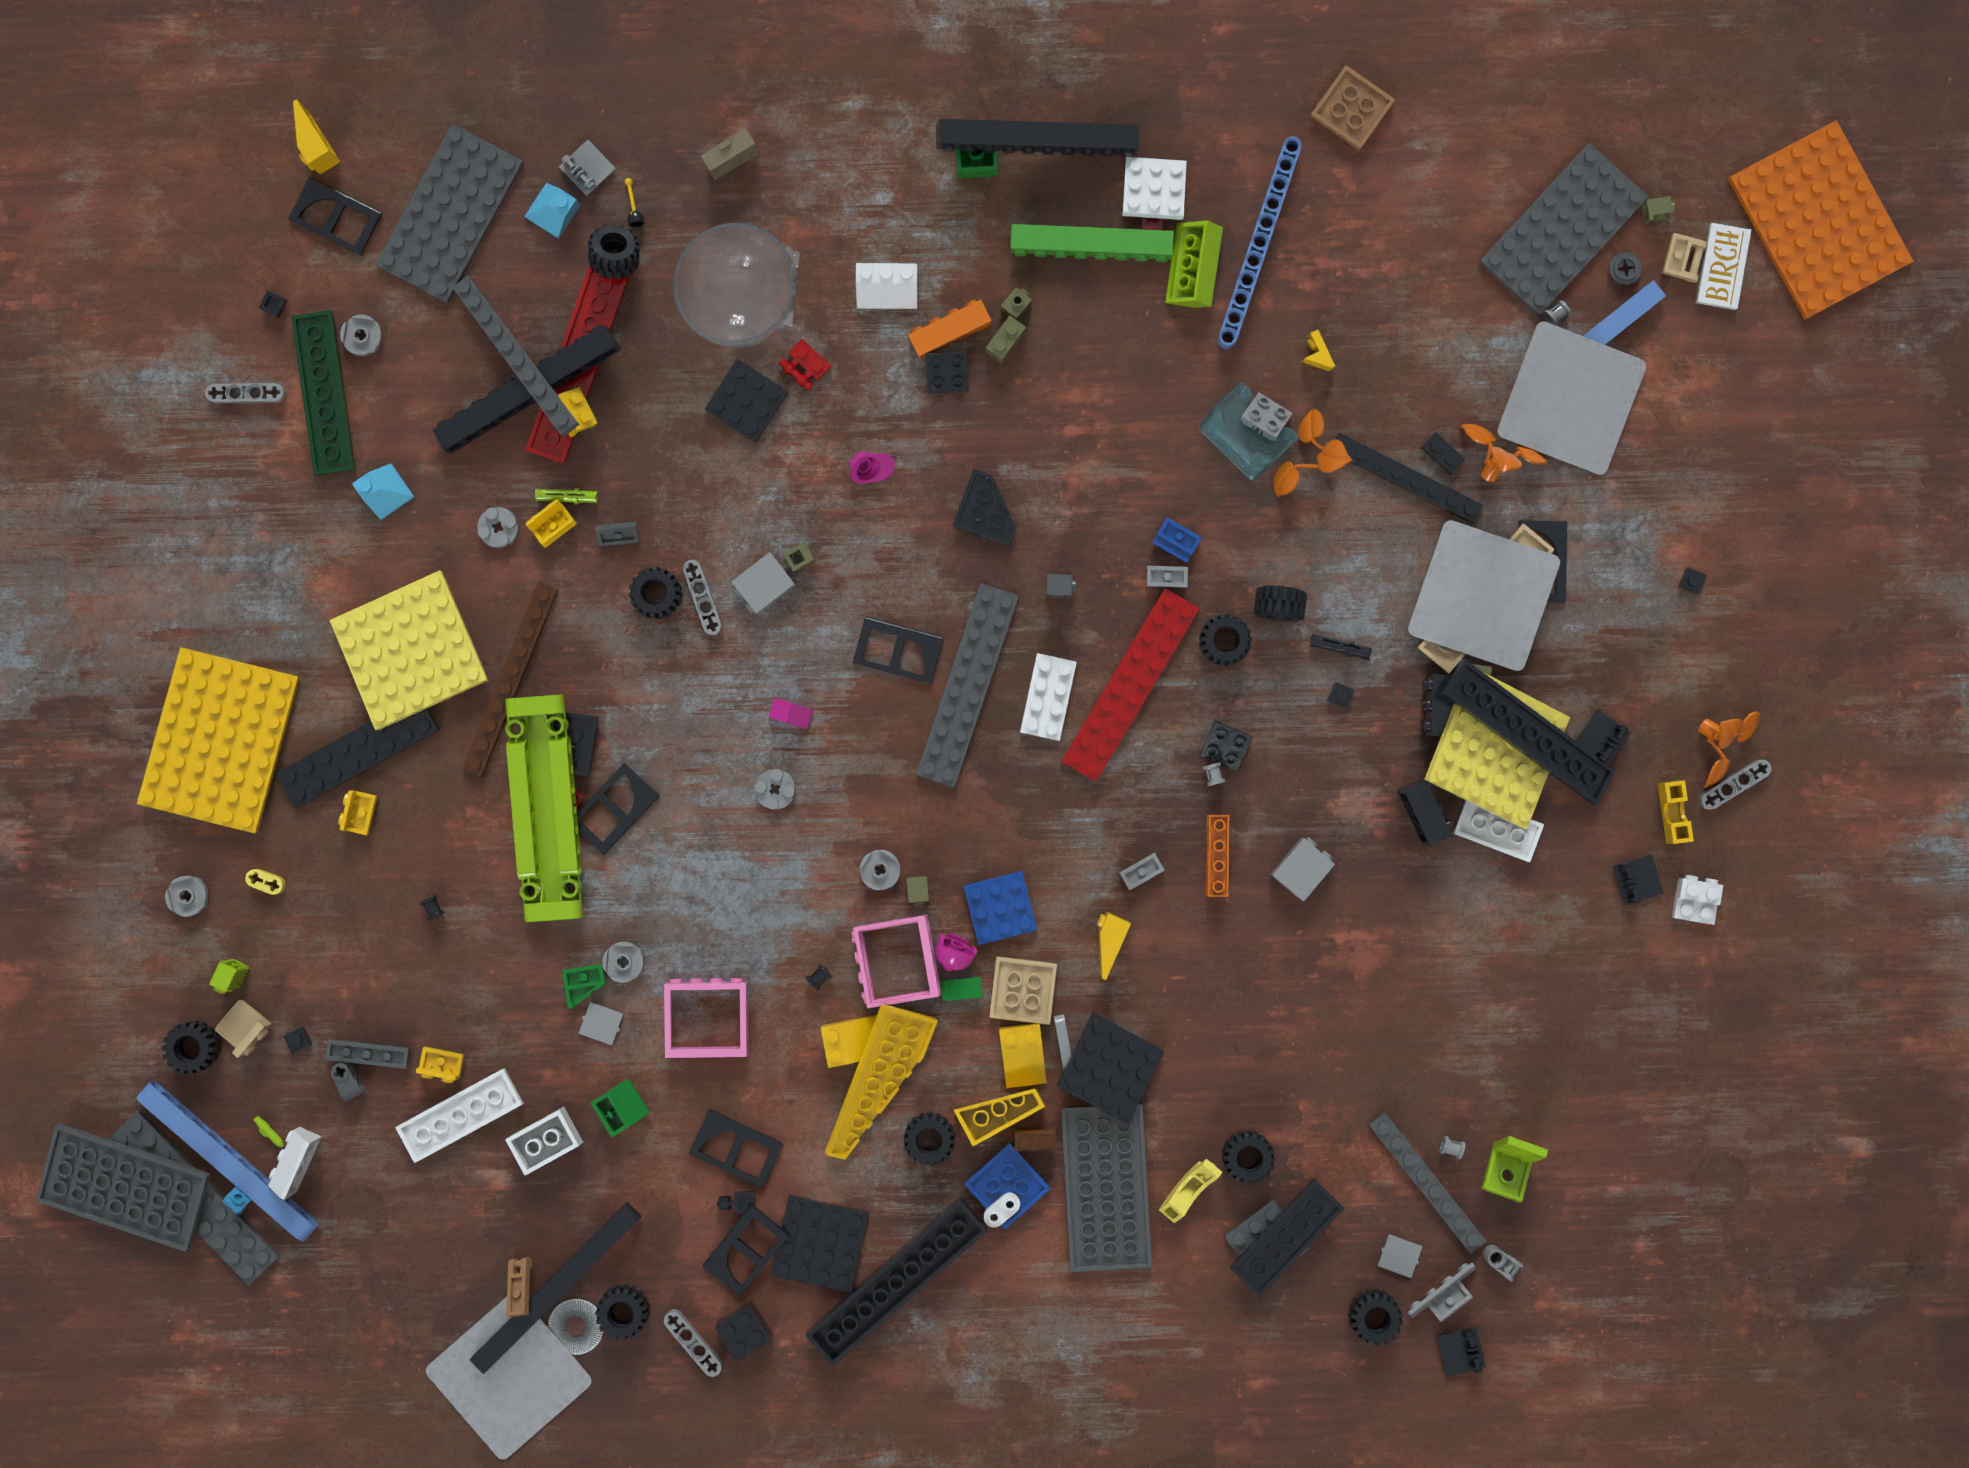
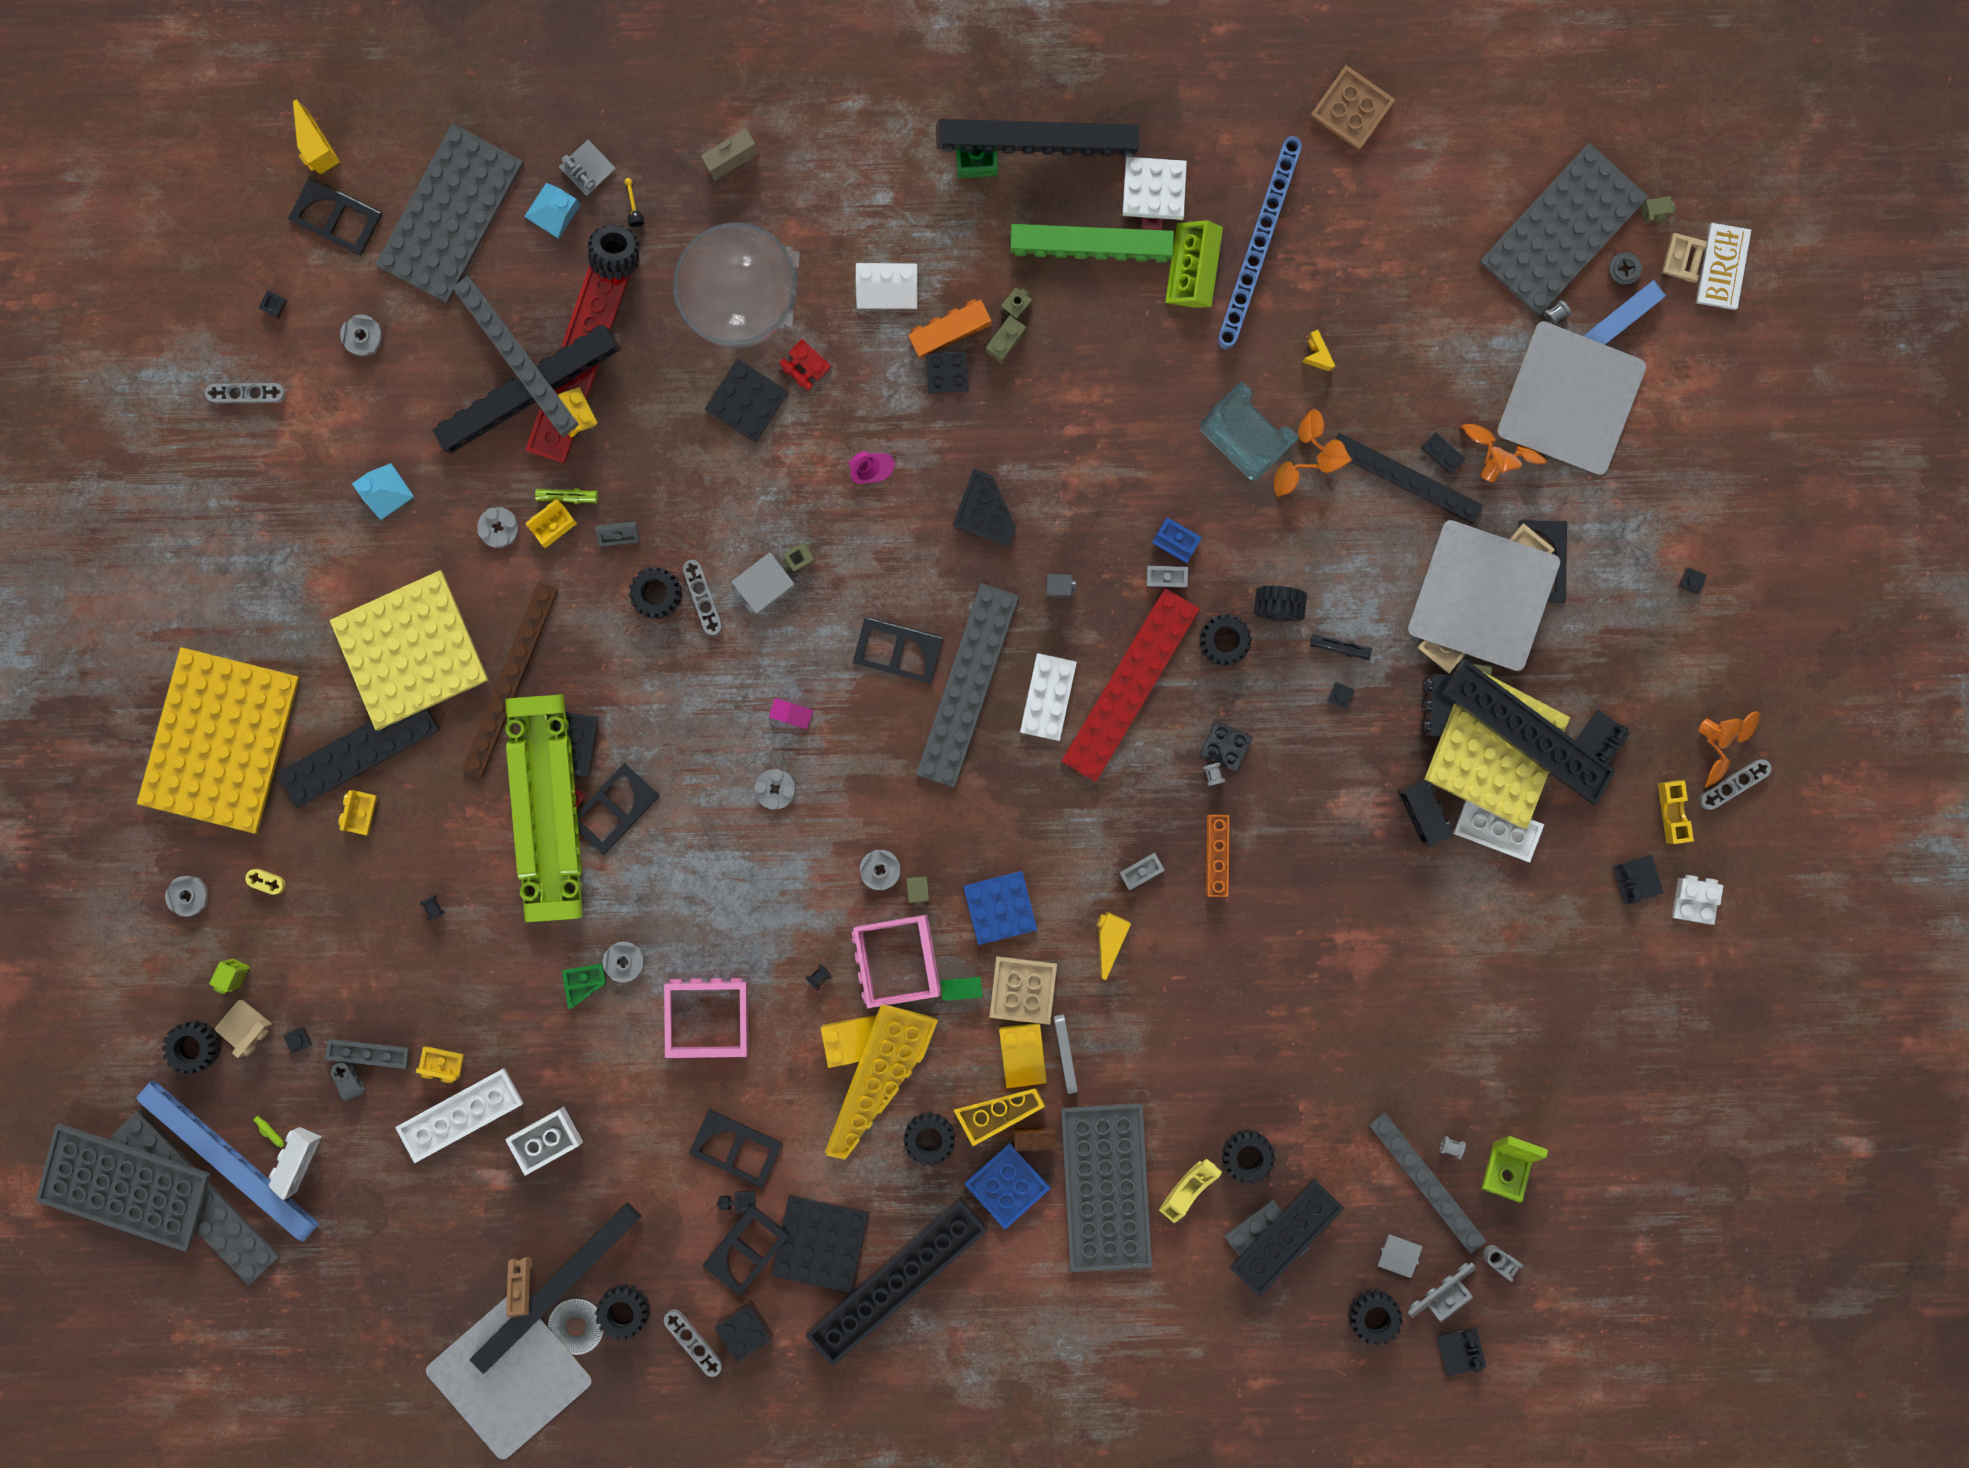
dark azure bracket [222,1187,251,1215] -> none
dark green plate [291,310,356,476] -> none
light grey piece [579,1002,624,1045] -> none
green slope [590,1078,650,1137] -> none
dark pink cylinder [935,933,977,971] -> none
white plate [984,1192,1020,1227] -> none
black plate [1056,1013,1164,1124] -> none
light grey hinge [1240,392,1293,441] -> none
light grey brick [1270,837,1335,902] -> none
orange plate [1728,120,1914,320] -> none

